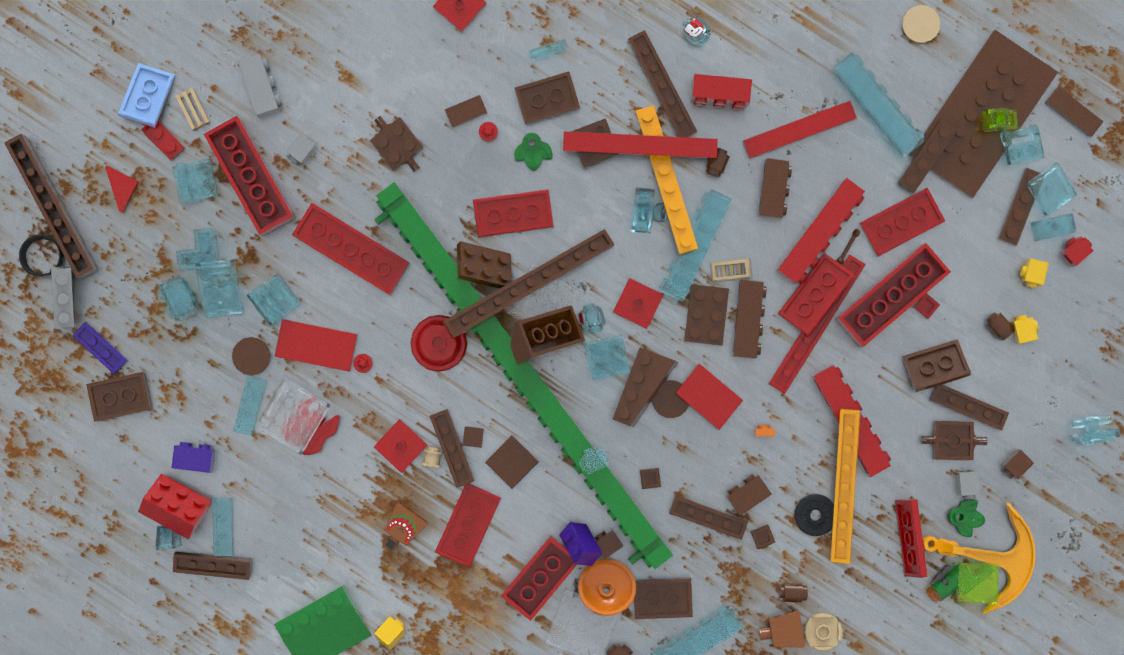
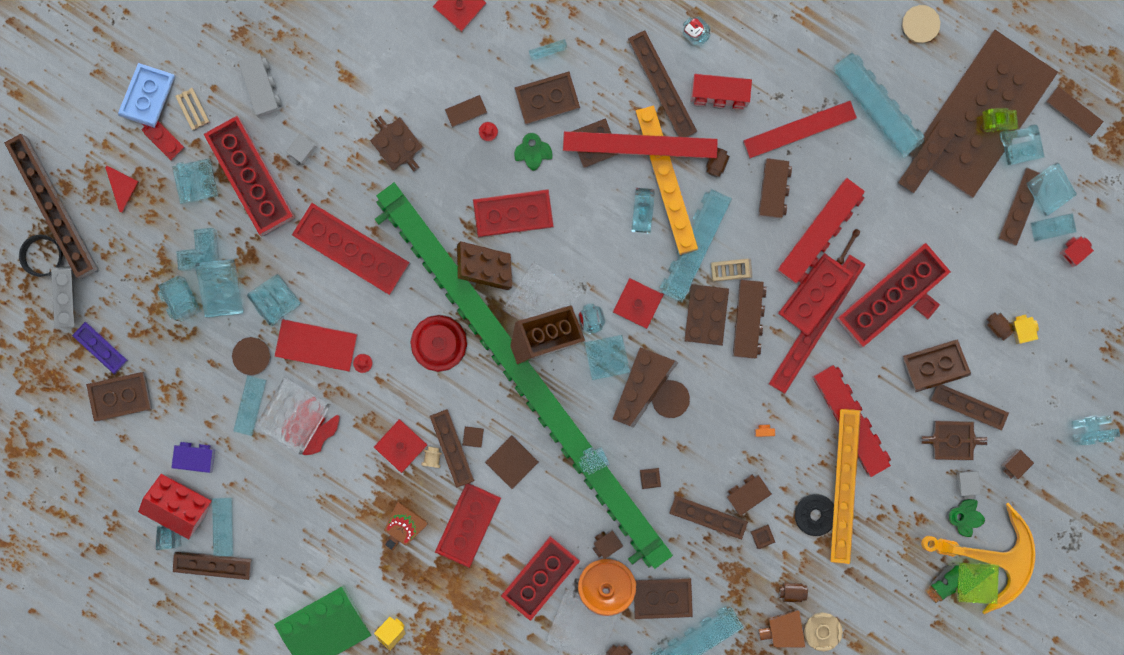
reddish brown plate [443,229,614,339] -> none
dark purple brick [559,522,602,566] -> none
clear light blue tile [653,203,667,222] -> none
red tile [674,364,743,430] -> none
red tile [859,187,945,257] -> none
red tile [895,499,928,578] -> none
yellow brick [1020,258,1049,289] -> none

